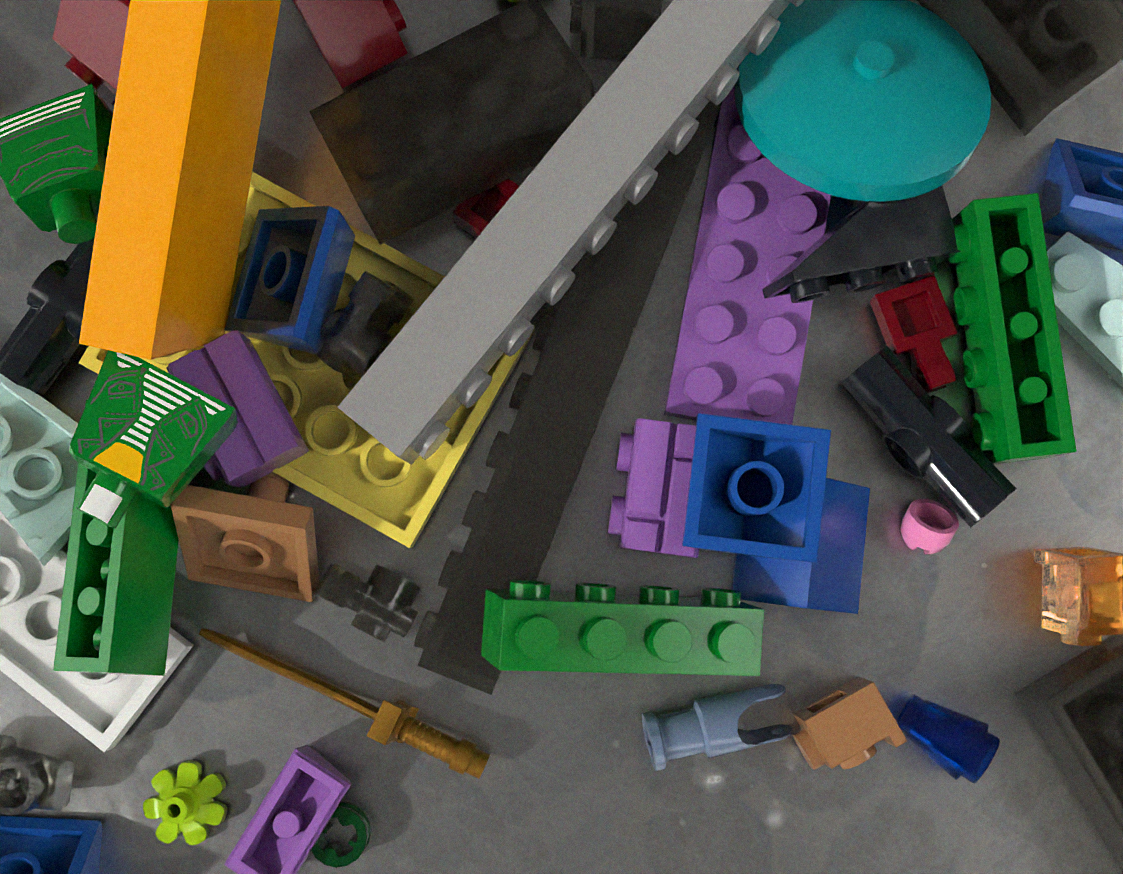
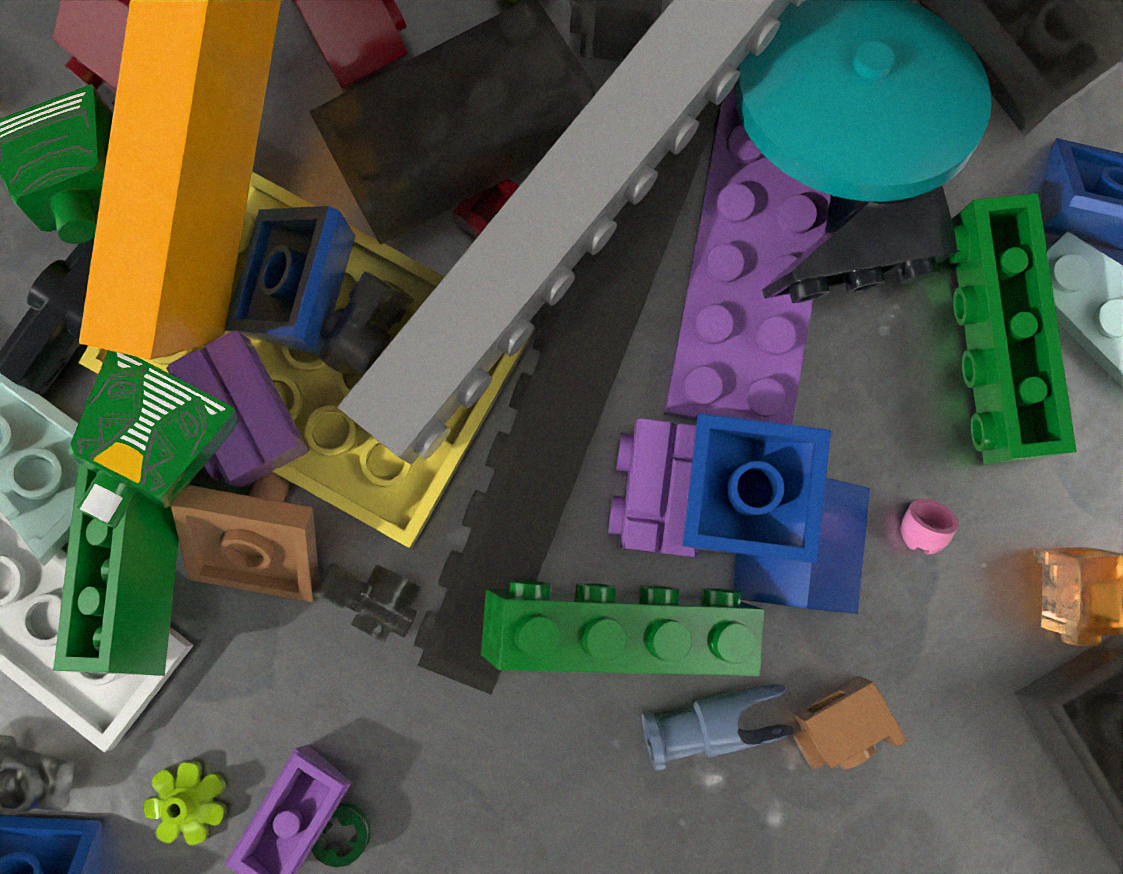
pearl gold sword [199,628,490,779] -> none
black piece [841,346,1017,528] -> none
dark red plate [870,275,957,394] -> none
clear blue cone [896,694,1000,783] -> none

